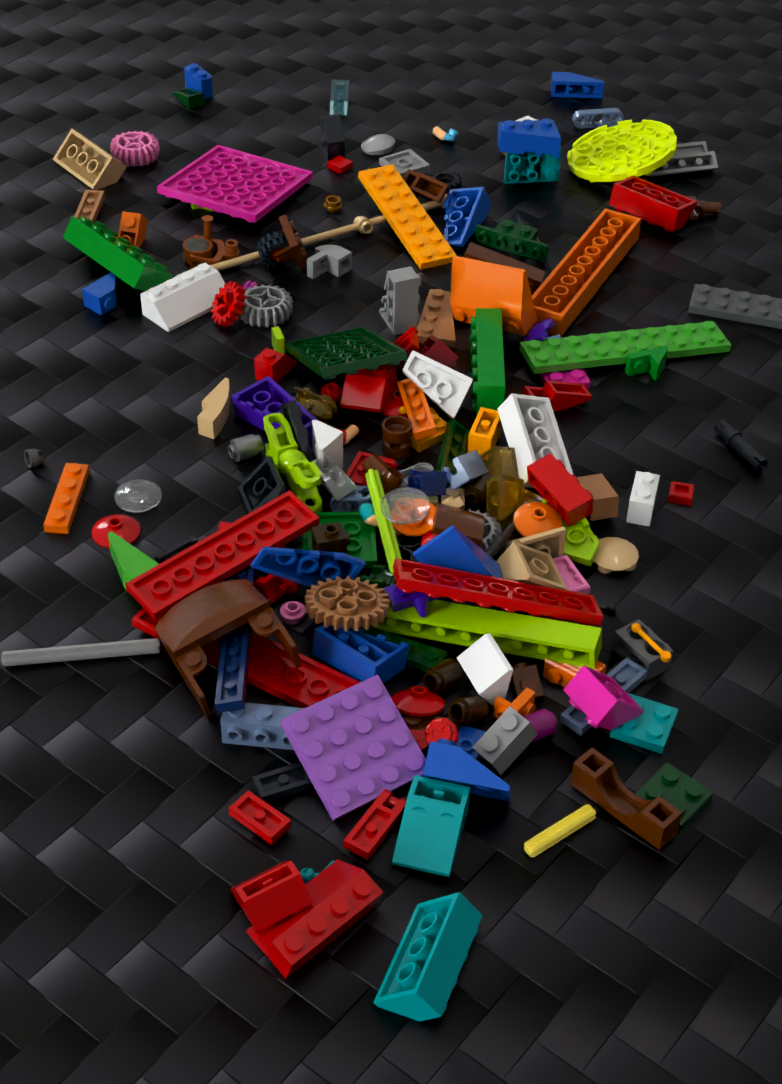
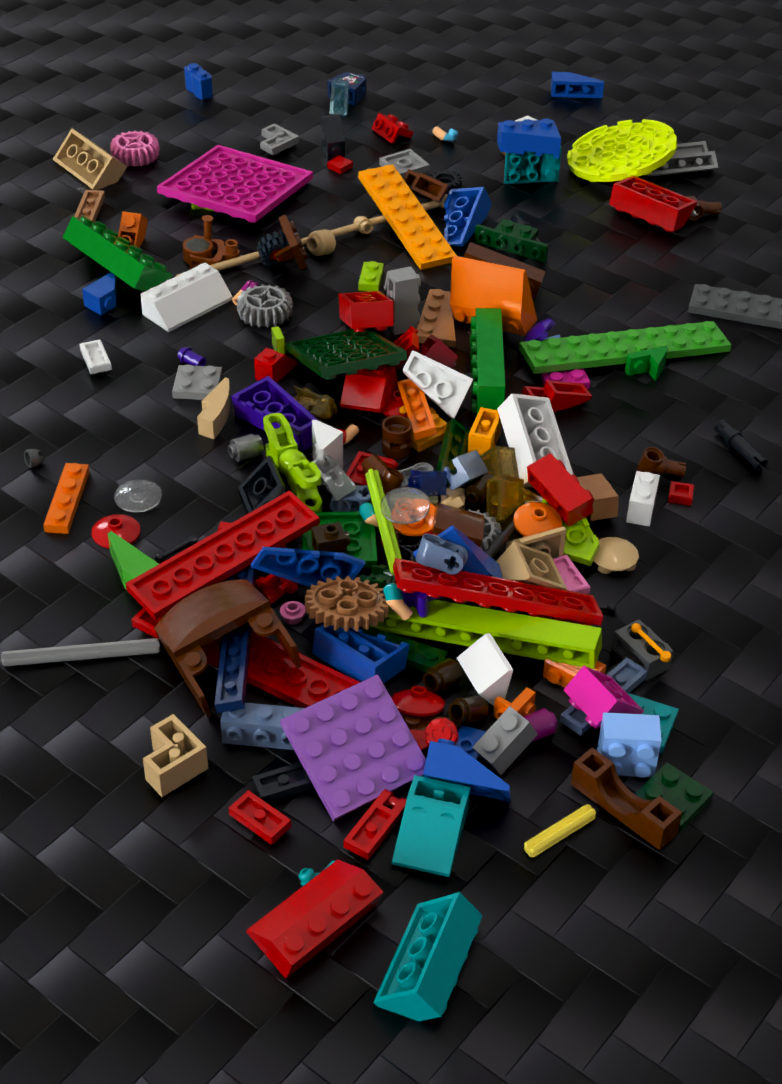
dark green slope [173,88,205,109] -> none
red gear [211,281,247,327] -> none
red slope [230,860,313,933] -> none
black plate [279,400,316,462] -> none
light grey brick [307,245,352,279] -> none
red plate [321,383,343,403] -> none
pearl gold plate [324,195,342,212] -> none
light grey hat [361,134,395,155] -> none
reddish brown bracket [511,663,544,699] -> none
orange brick [531,208,641,337] -> none
sand blue beam [572,108,624,129] -> none
none -> white plate [80,340,112,374]
none -> tan brick [143,714,208,797]
none -> light grey plate [172,365,222,400]
none -> dark purple pin [178,347,206,366]
none -> light grey plate [260,123,299,155]
none -> tan head [307,229,336,256]
none -> dark blue torso [327,72,366,106]
none -> red brick [339,291,394,332]
none -> lime plate [358,261,384,291]
none -> red bracket [372,113,414,144]
none -> arm [383,583,413,621]
none -> sand blue piece [415,534,468,575]
none -> light blue brick [597,712,662,778]
none -> reddish brown pin [637,447,686,477]

